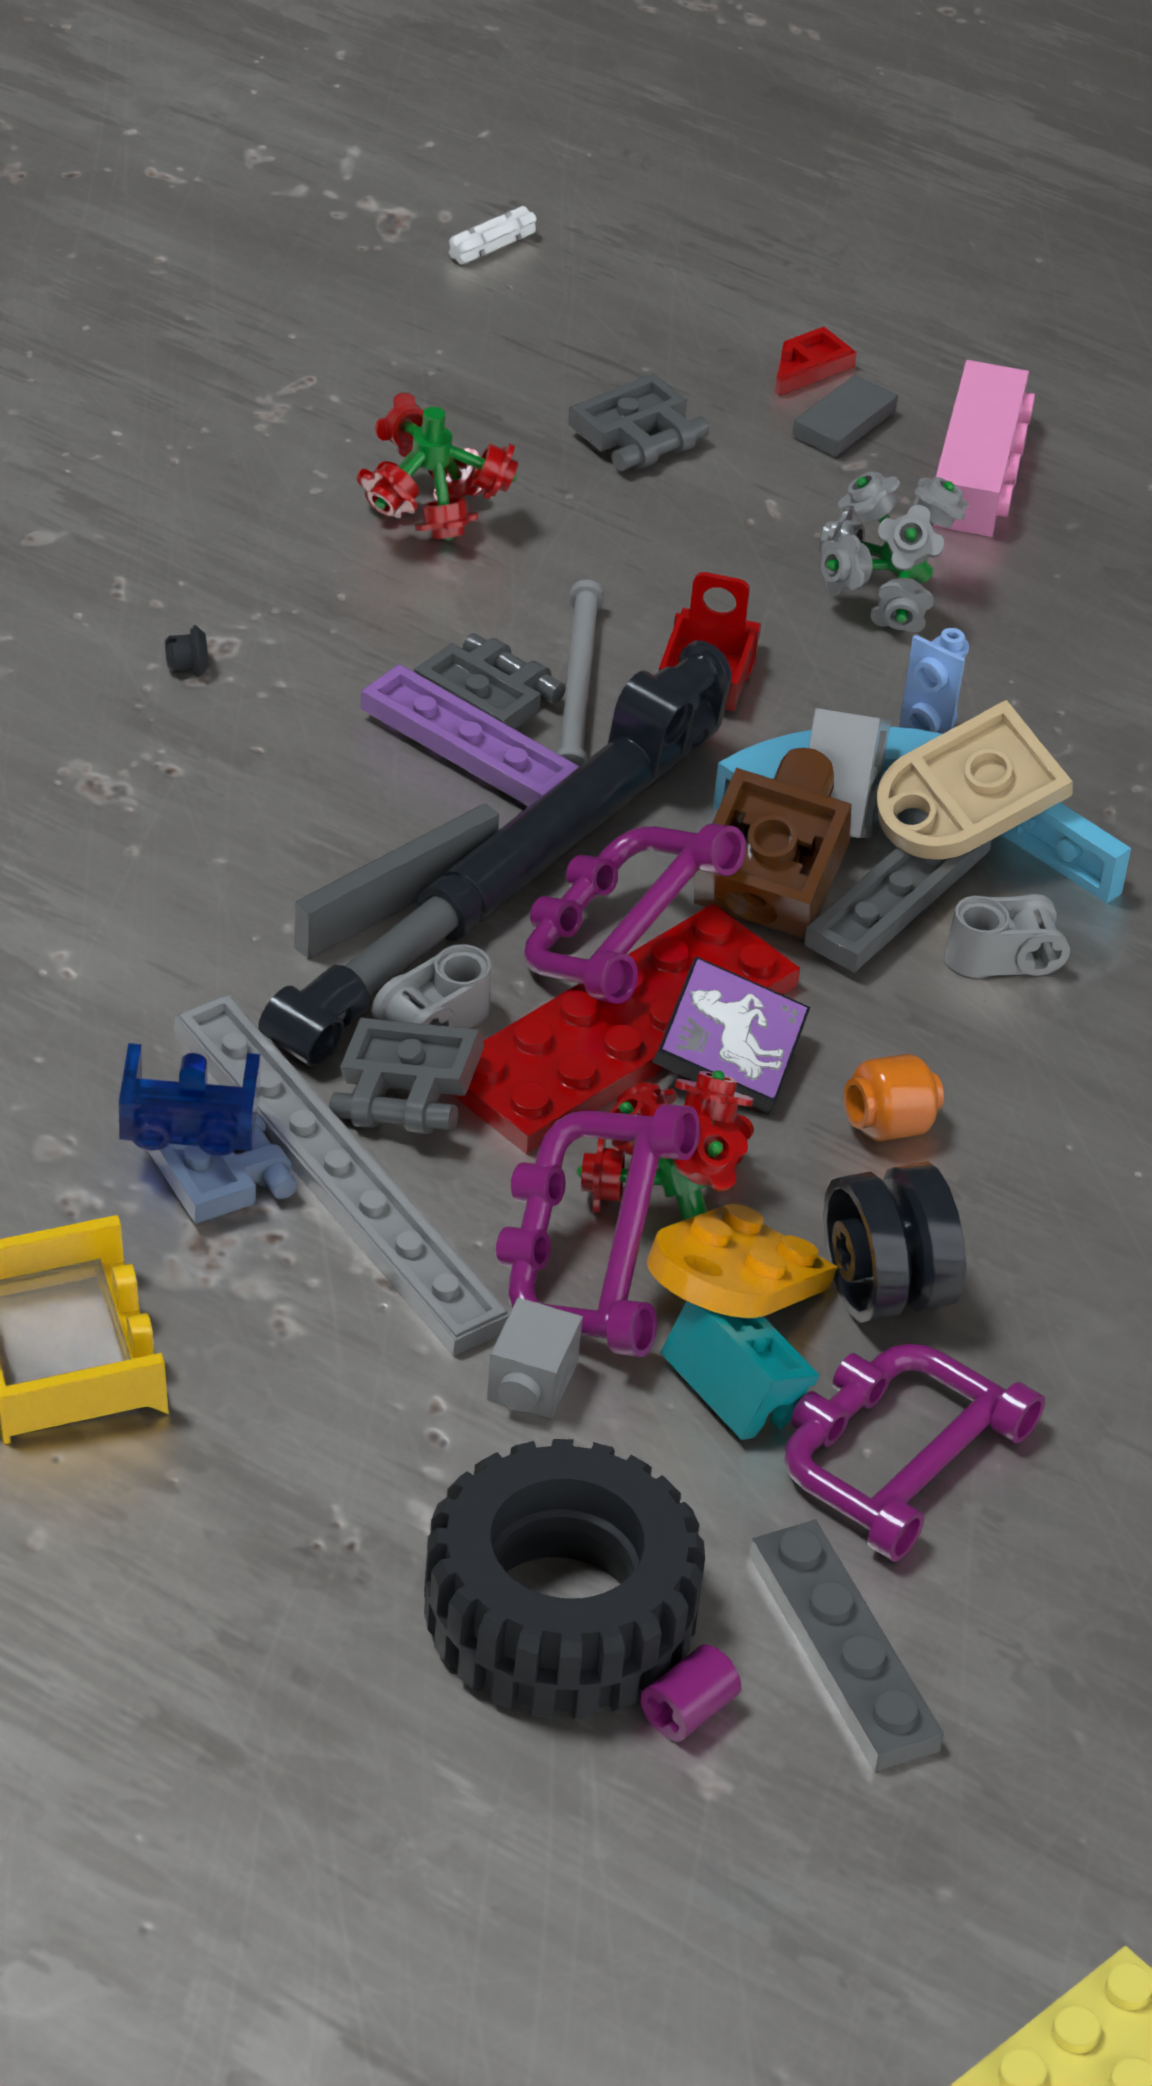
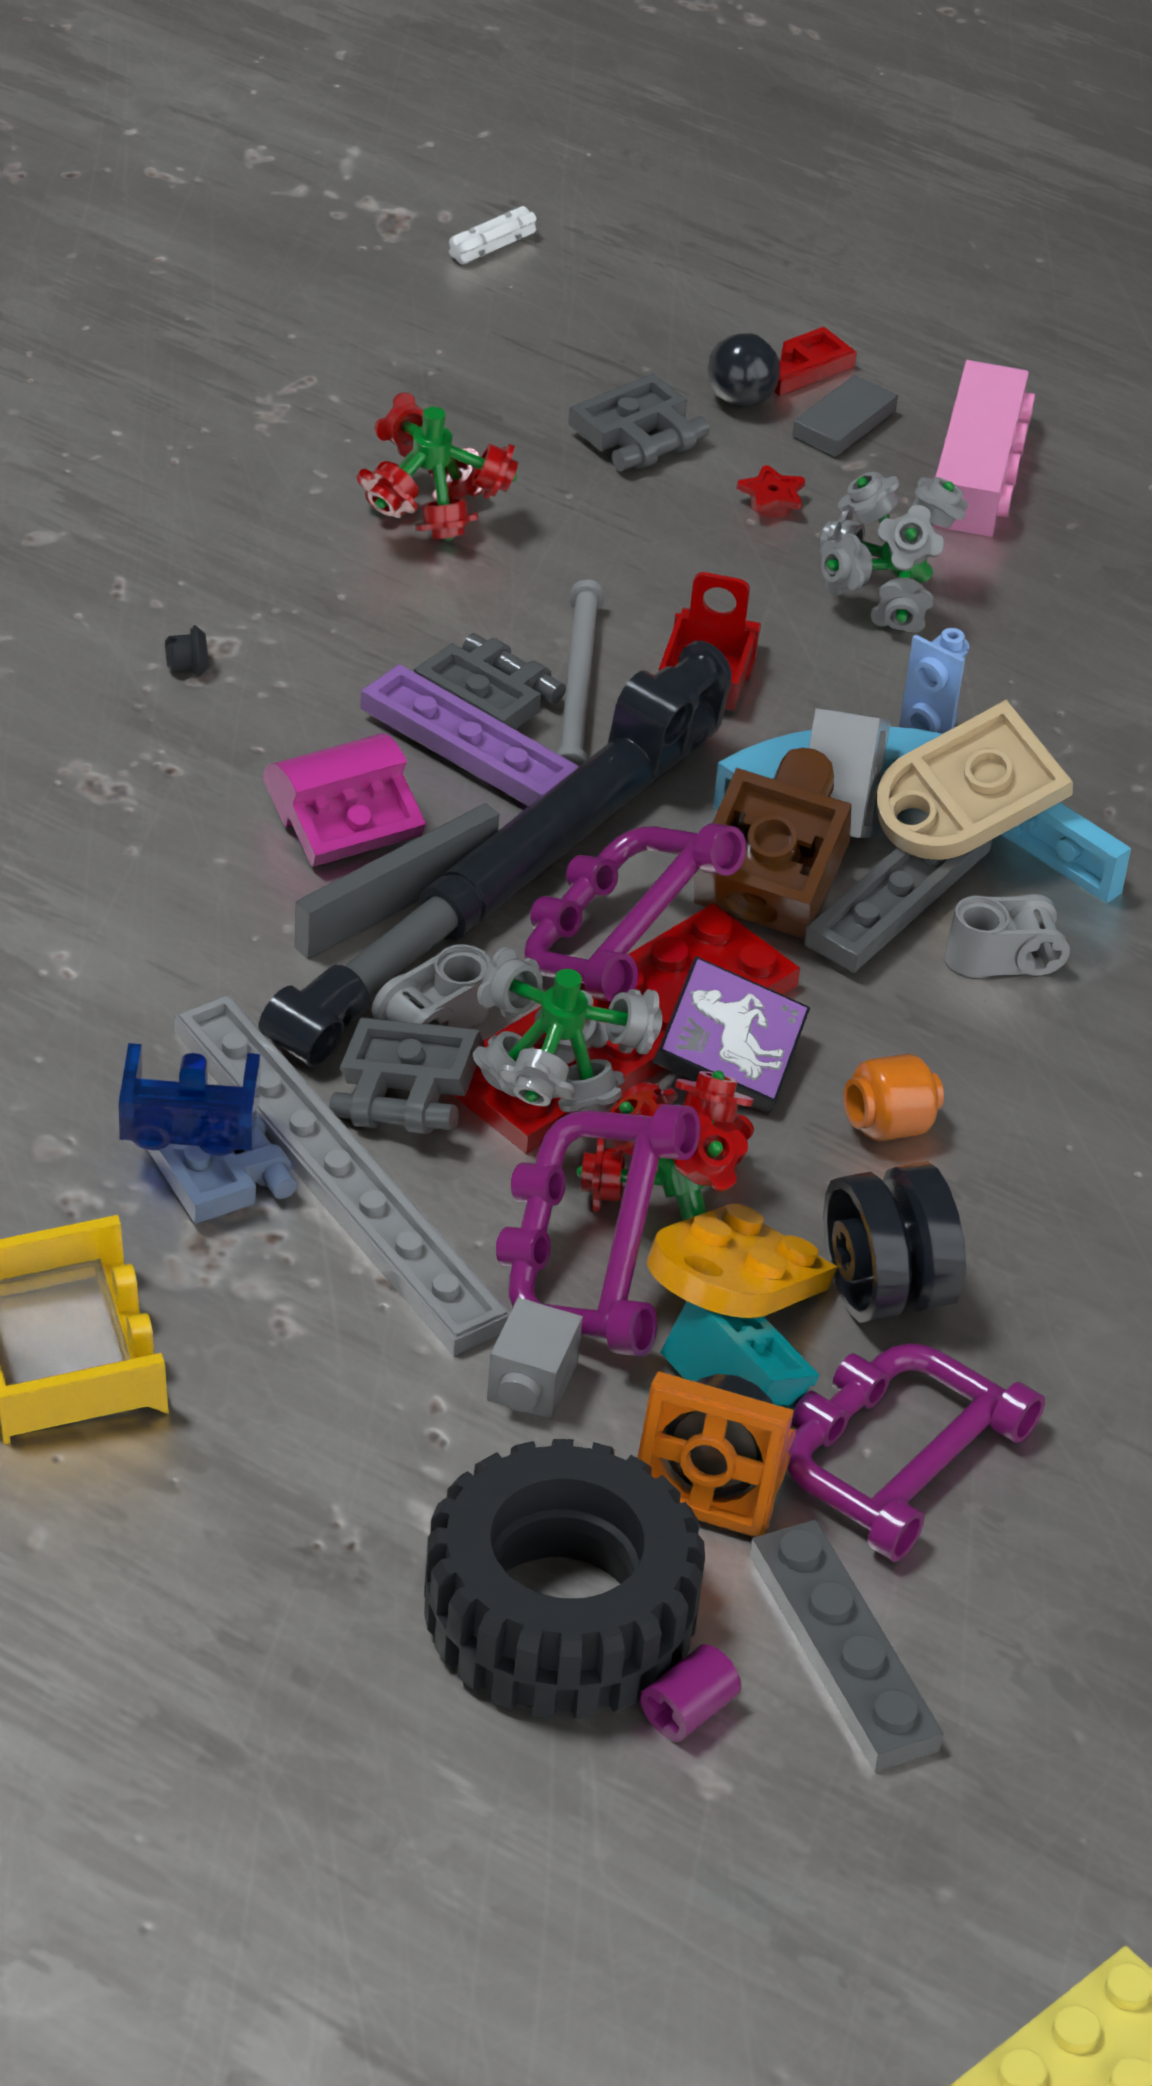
none -> dark pink brick [262,733,426,867]
none -> light grey plant [473,947,662,1112]
none -> orange piece [637,1371,796,1537]
none -> black piece [707,333,781,407]
none -> red plate [736,465,805,517]

